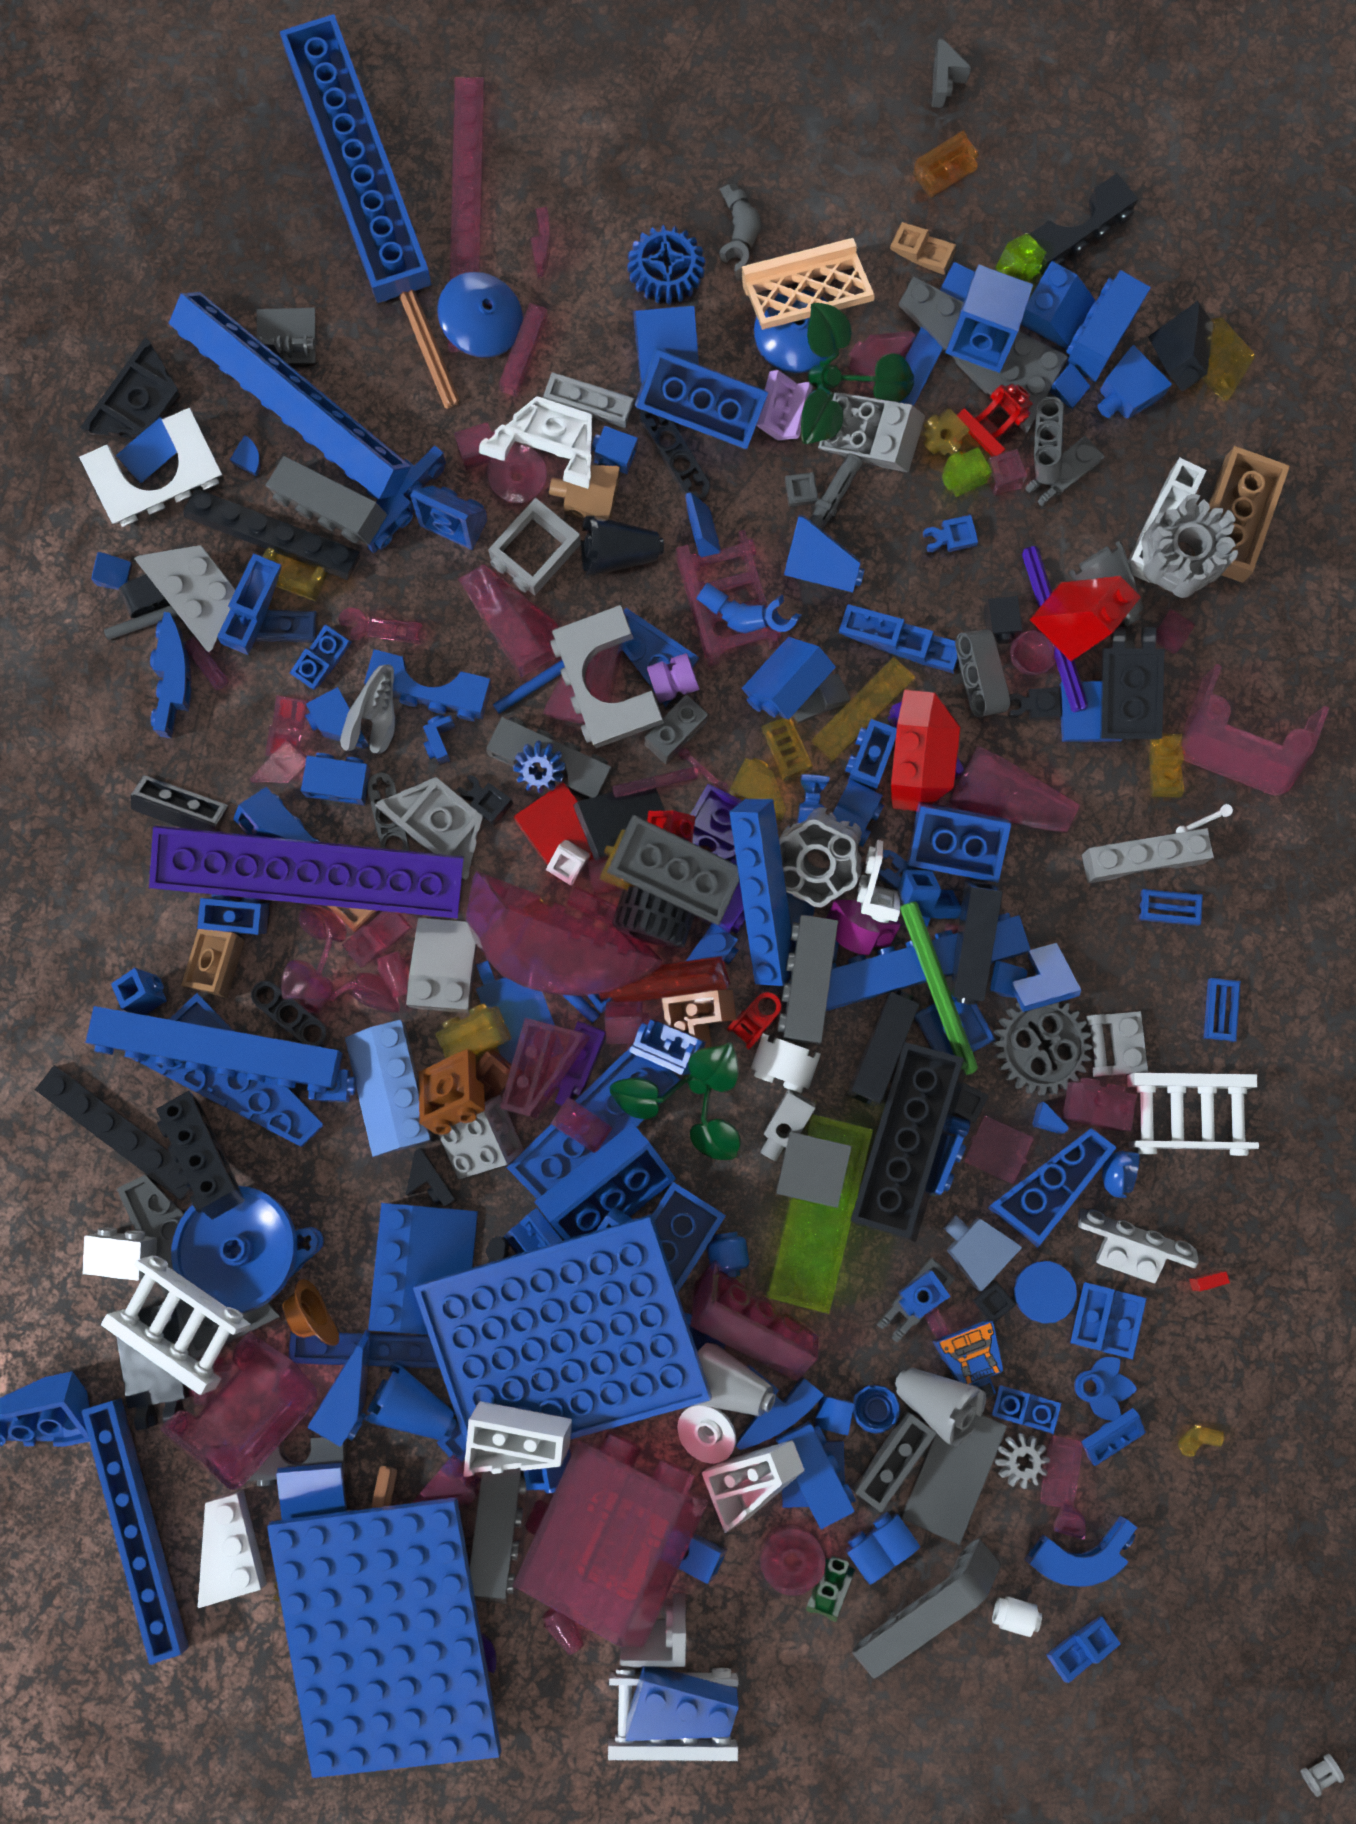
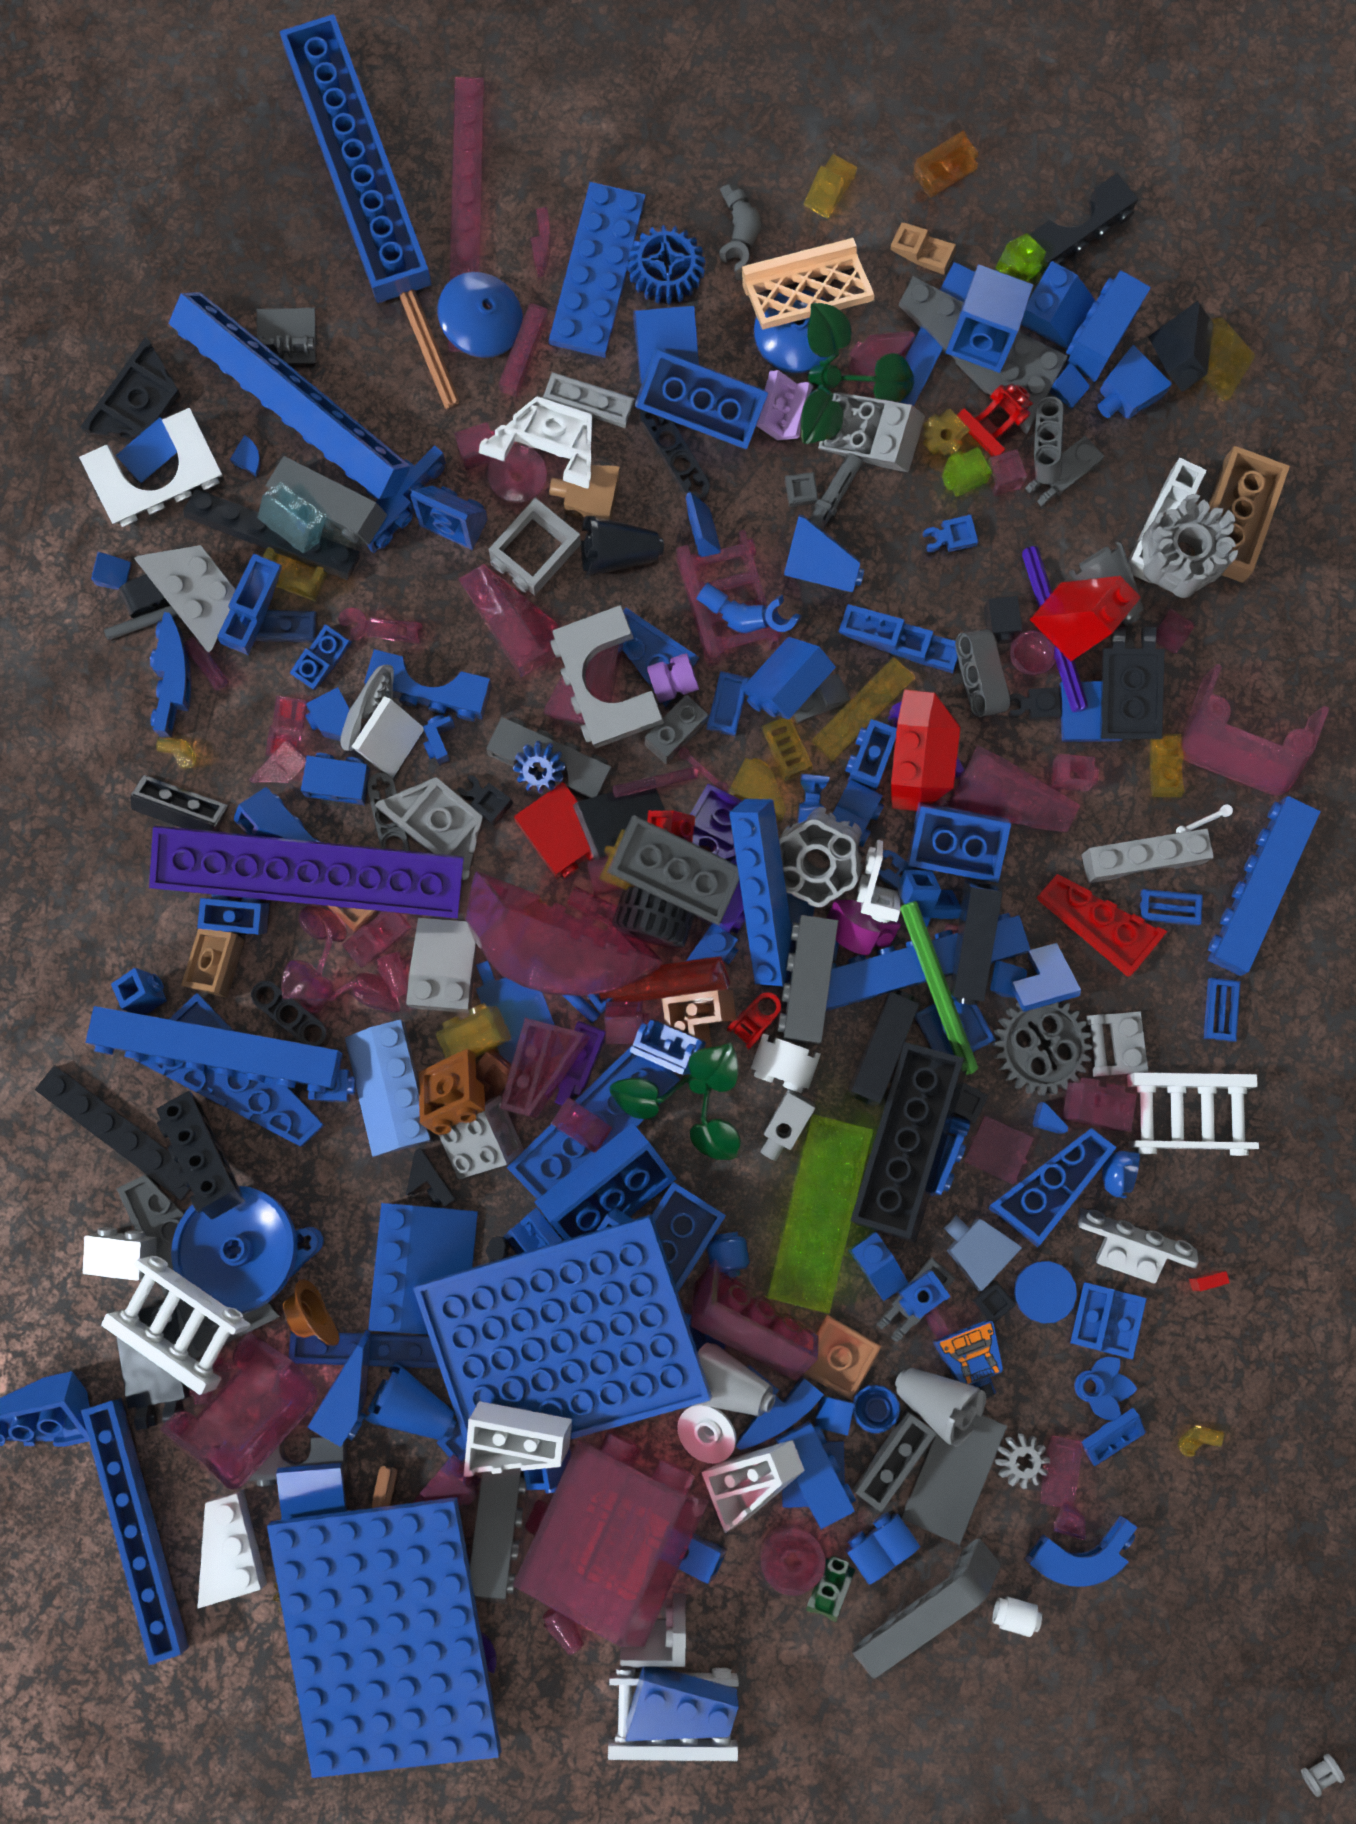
blue bar [492,660,565,714] -> none
slope [546,840,590,886] -> none
blue brick [591,426,638,474] -> none
dark grey tile [776,1132,852,1208] -> none
dark grey slope [932,39,971,108] -> none
blue slope [992,1385,1062,1434] -> none
blue slope [1046,1616,1121,1683] -> none
none -> clear yellow arm [156,737,196,769]
none -> clear light blue brick [257,482,326,553]
none -> white tile [351,696,424,778]
none -> blue plate [549,182,646,358]
none -> blue tile [706,671,749,736]
none -> nougat tile [797,1314,882,1401]
none -> clear yellow slope [804,154,858,219]
none -> blue slope [847,1232,908,1301]
none -> red wing [1036,874,1168,977]
none -> clear pink brick [1051,754,1099,792]
none -> blue brick [1207,796,1321,976]

